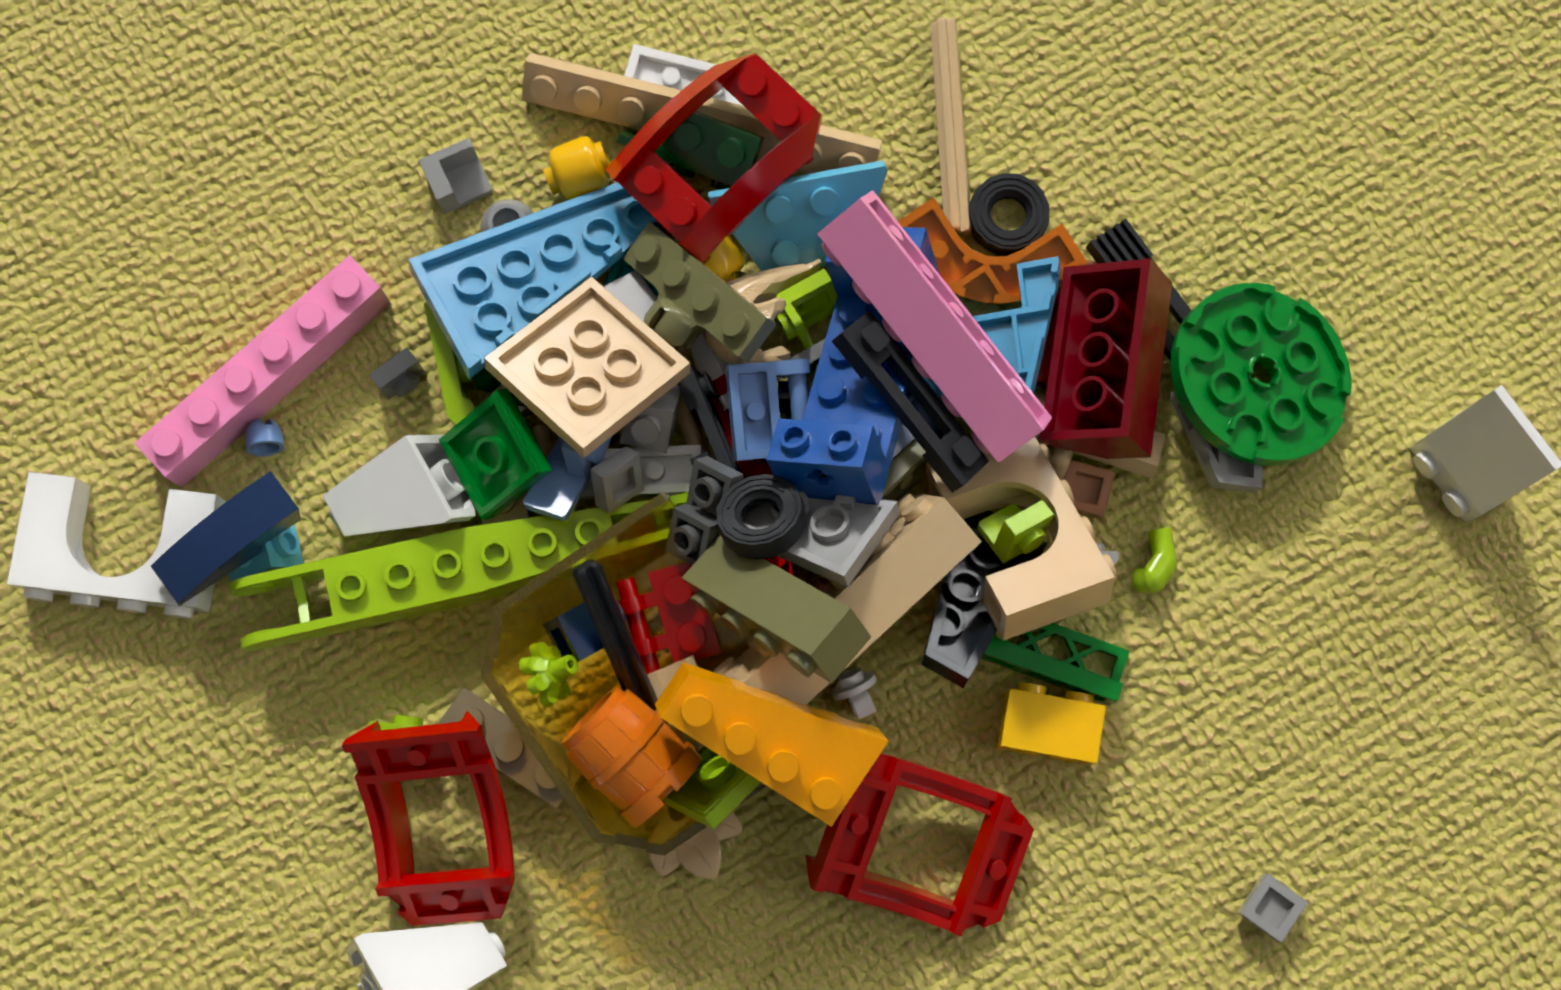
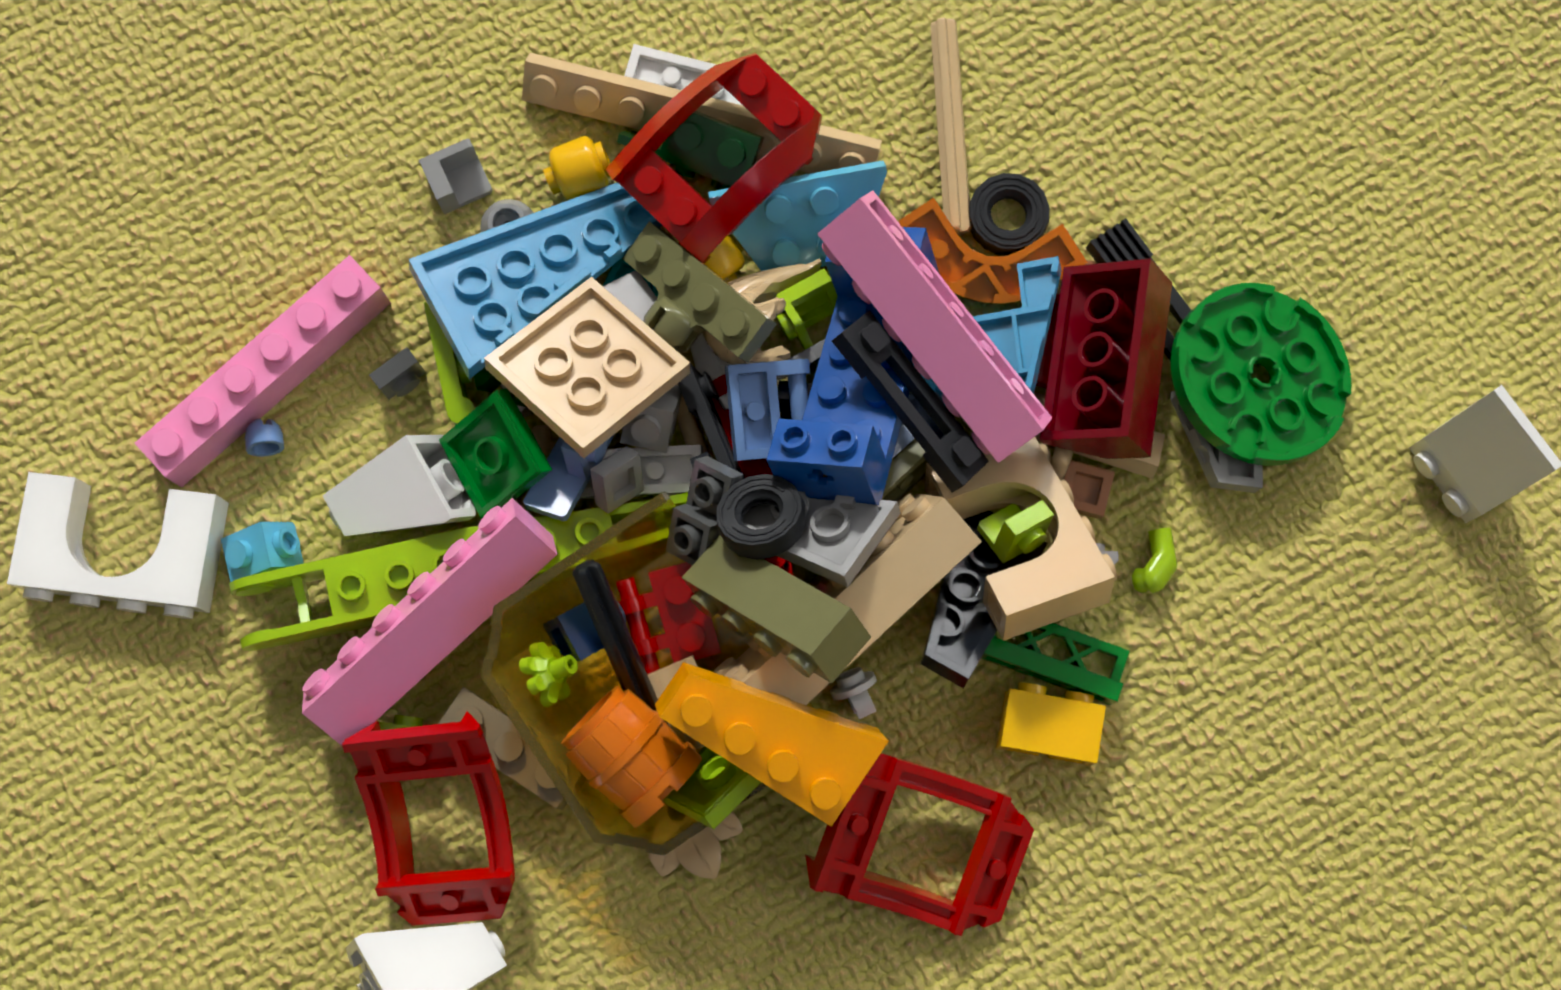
dark blue slope [151,471,301,606] -> none
light grey plate [1236,873,1308,943] -> none
none -> bright pink brick [302,498,557,746]

